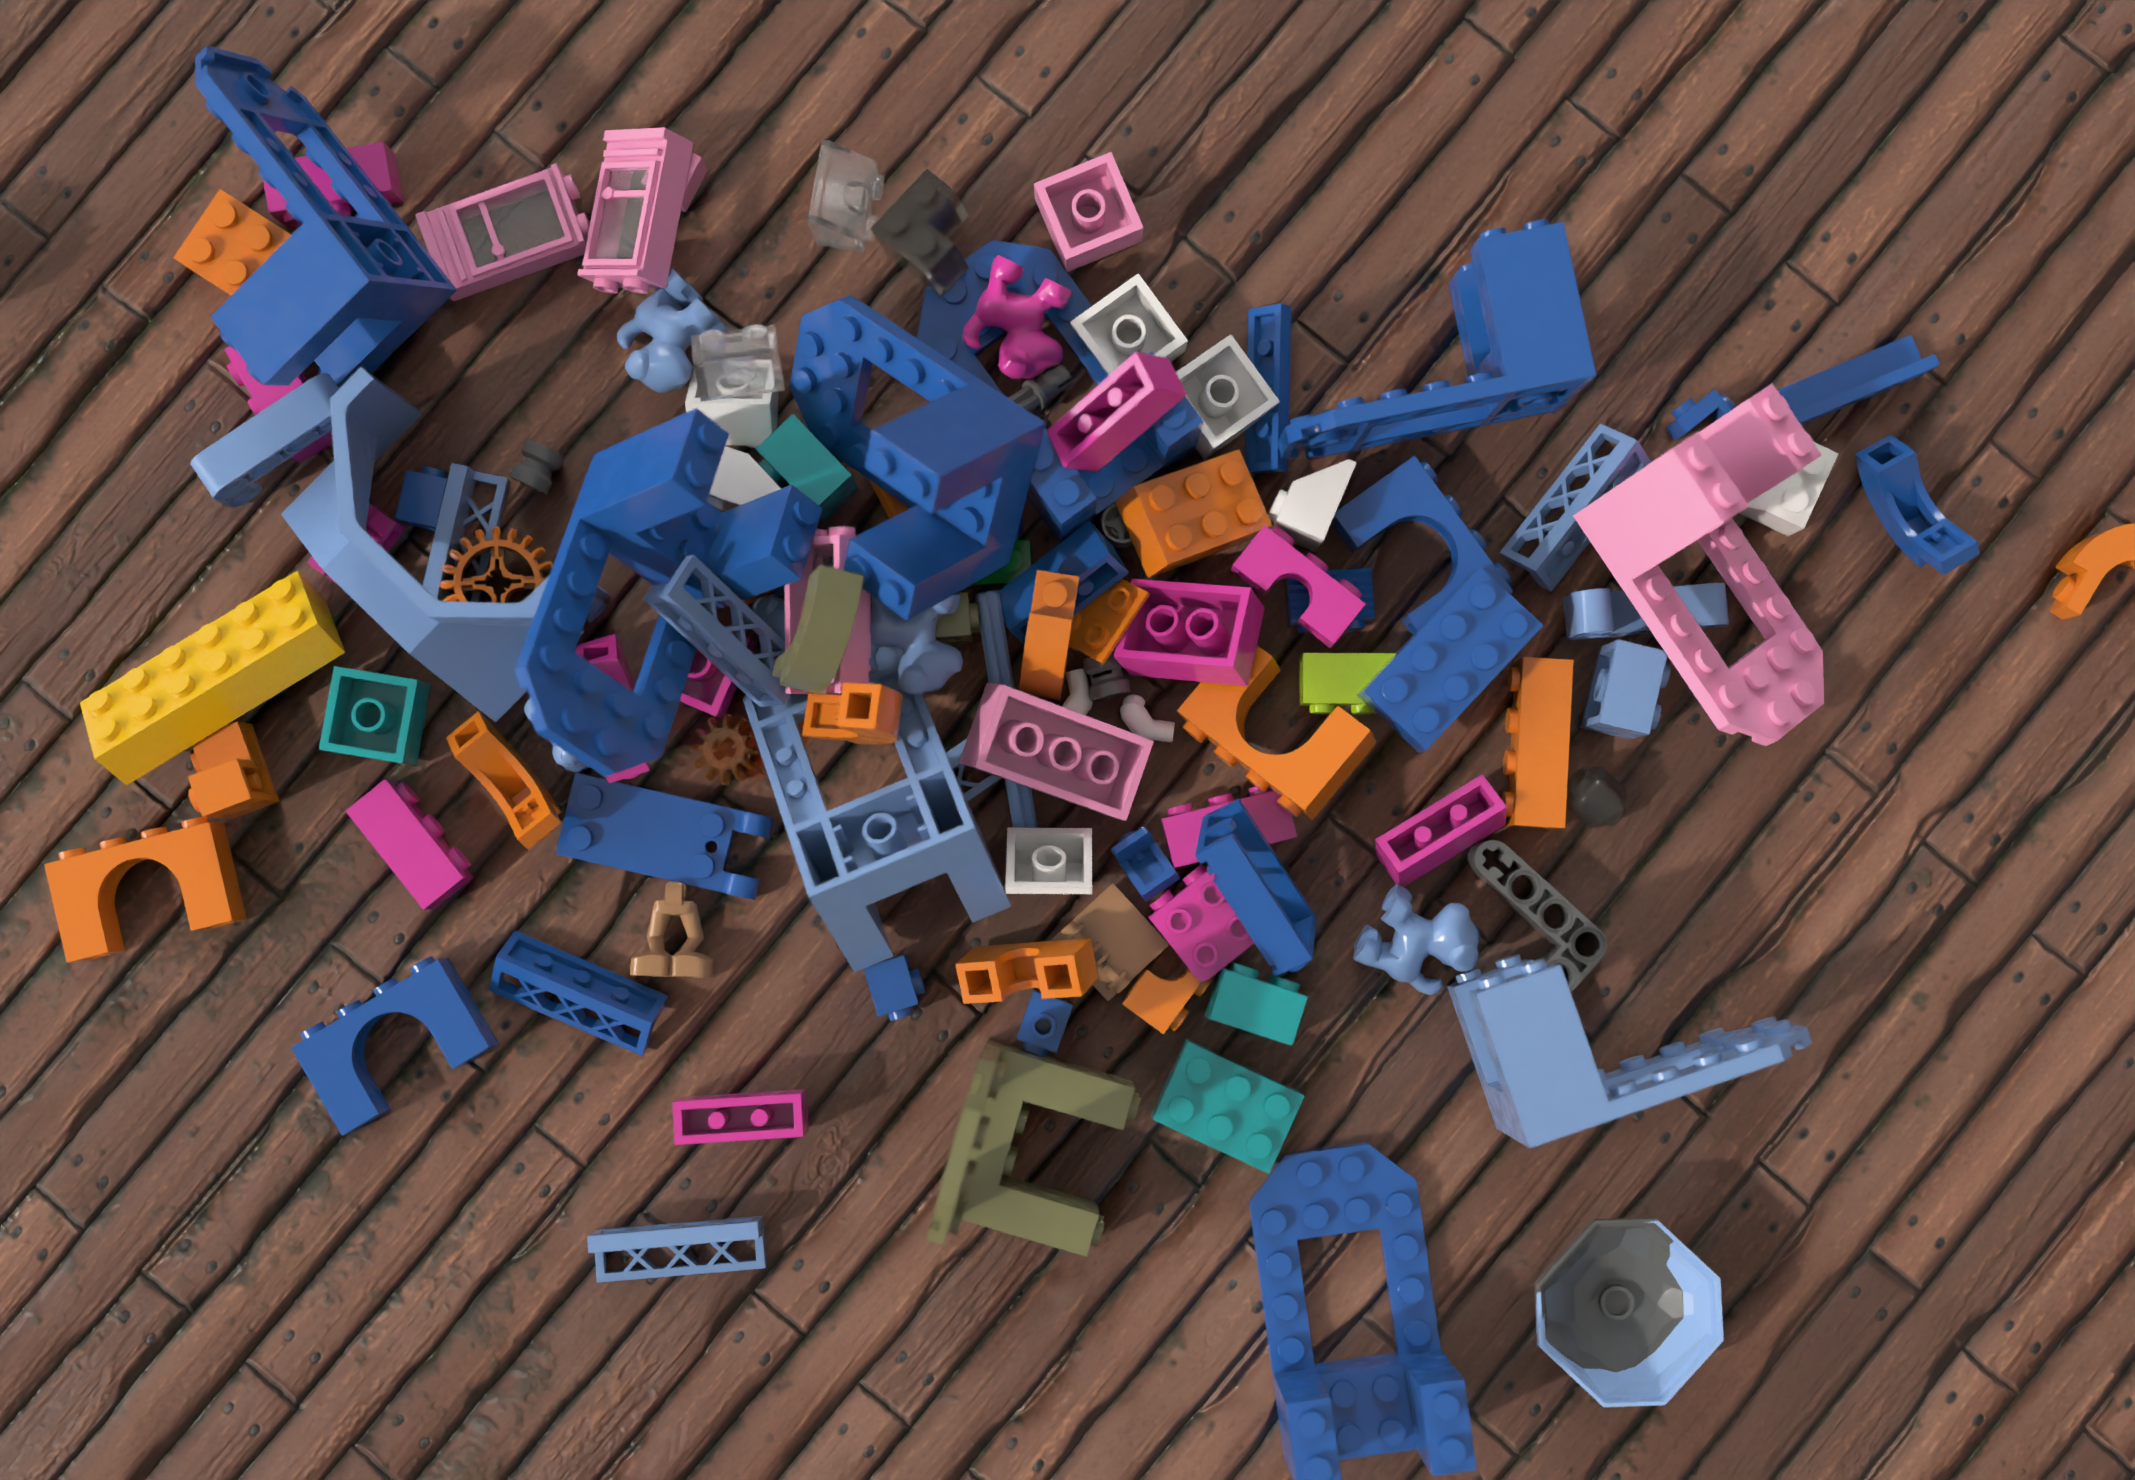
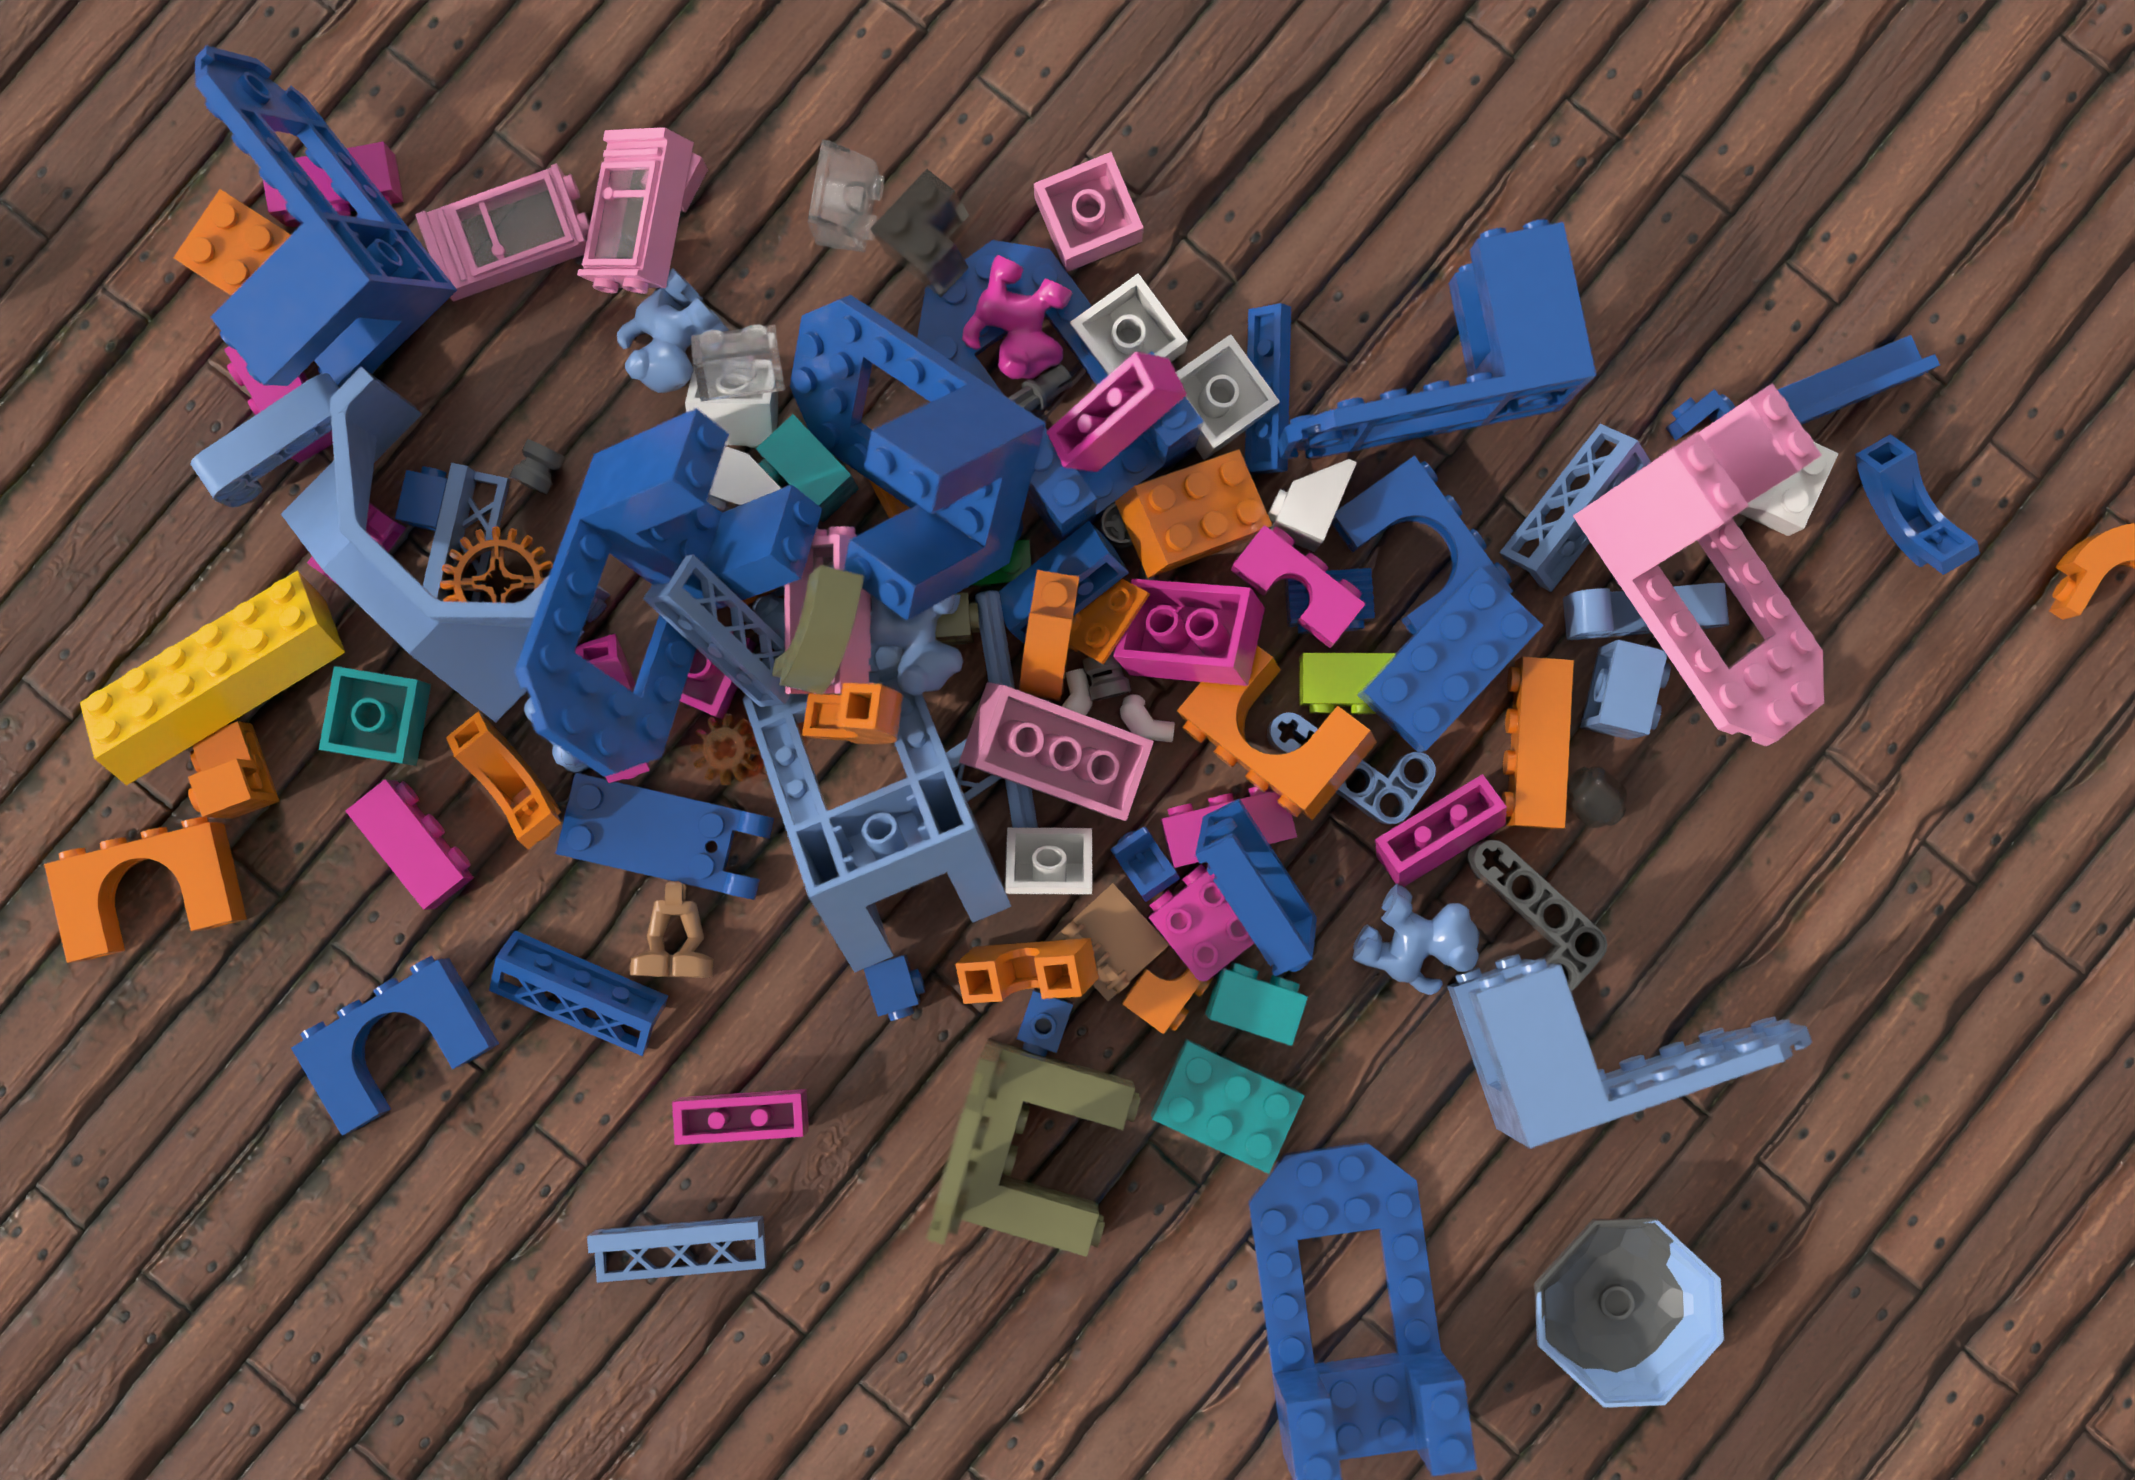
none -> medium blue beam [1267,712,1436,825]

